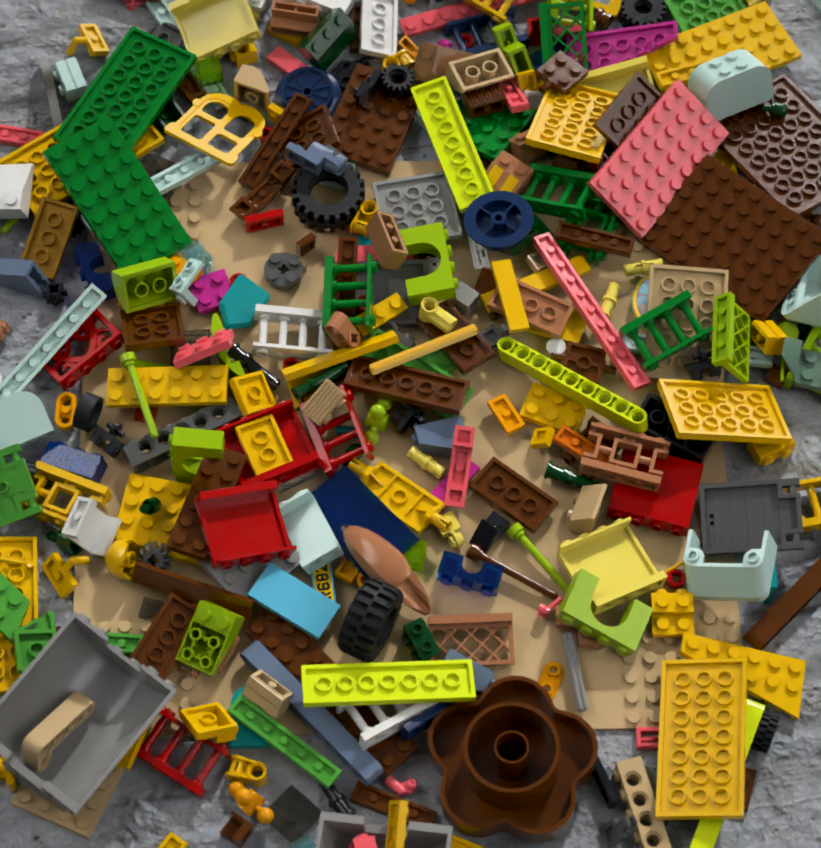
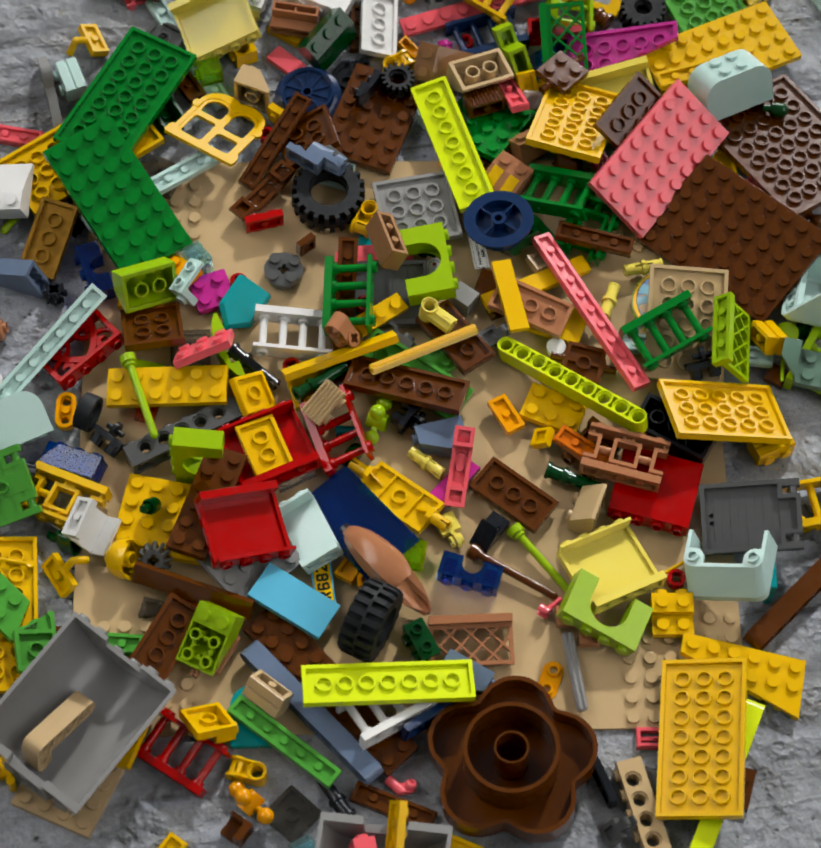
black tyre [751,712,780,754] -> none

